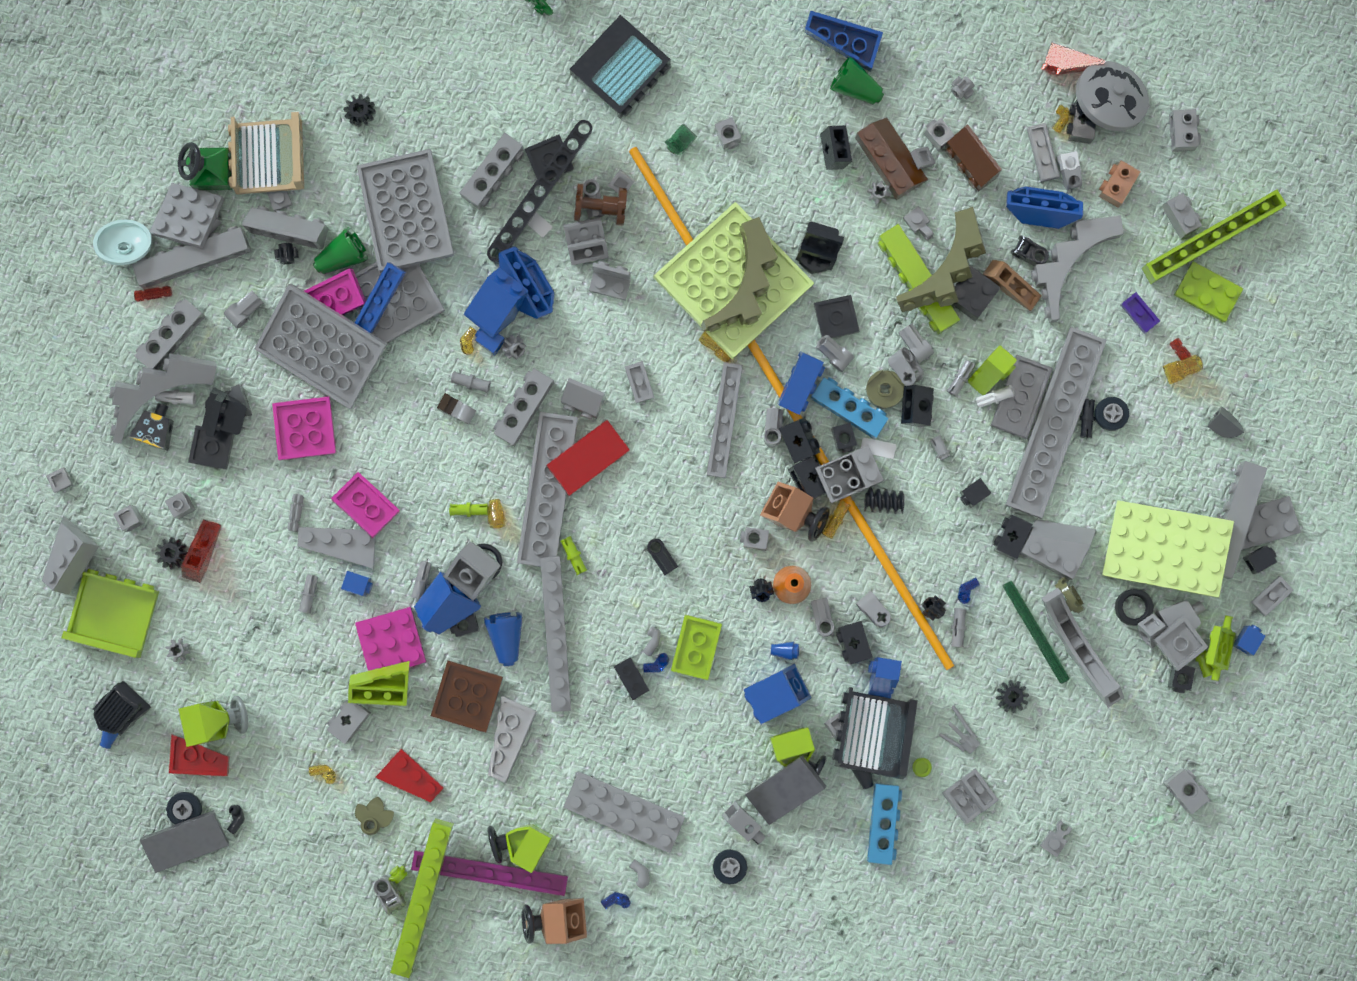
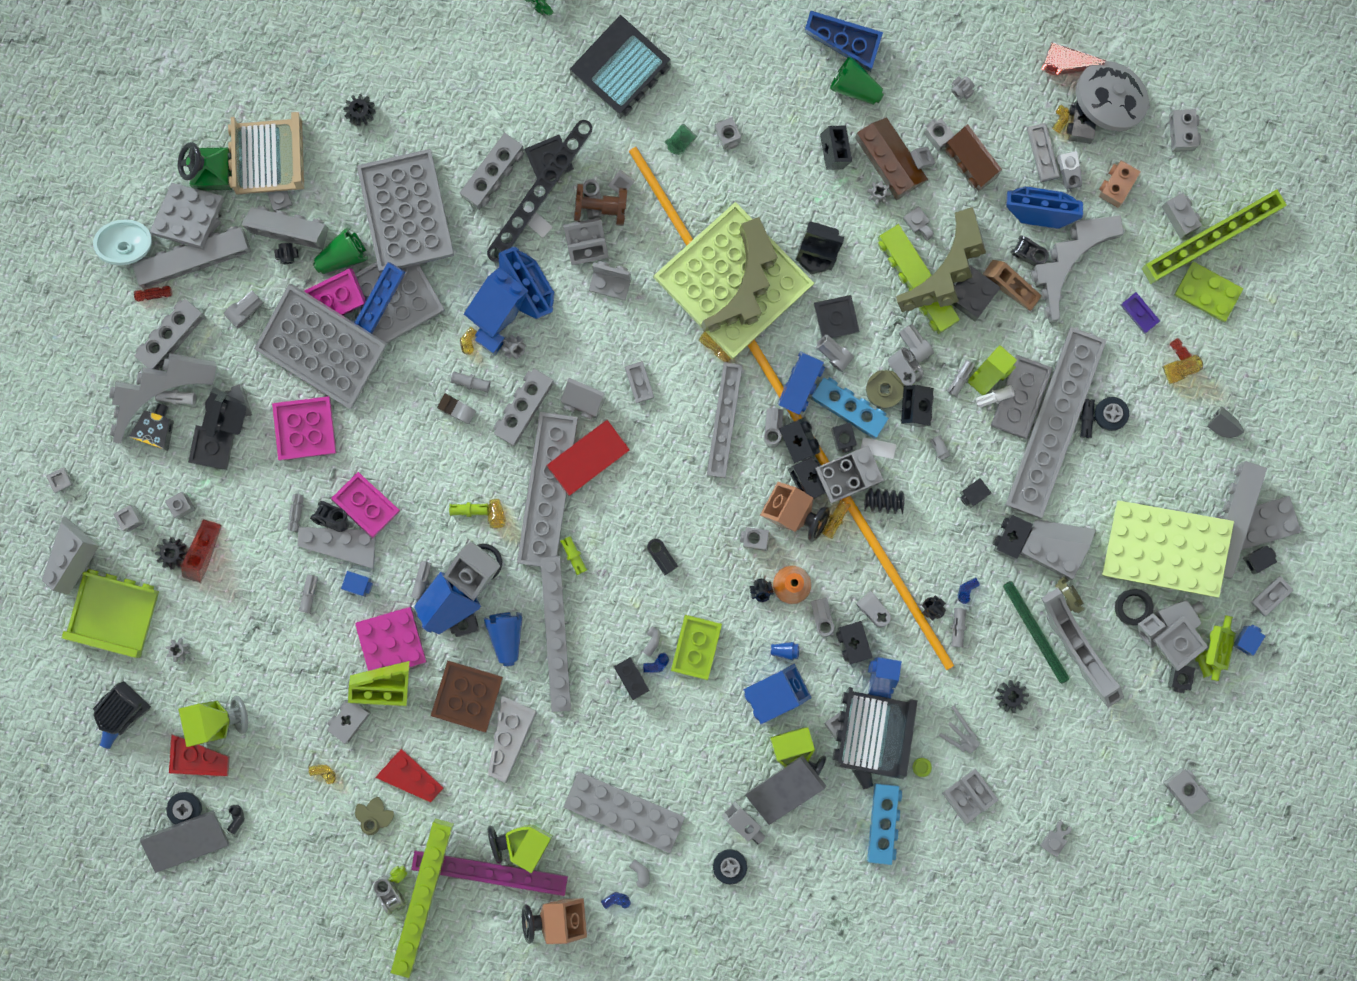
none -> black piece [310,501,349,532]

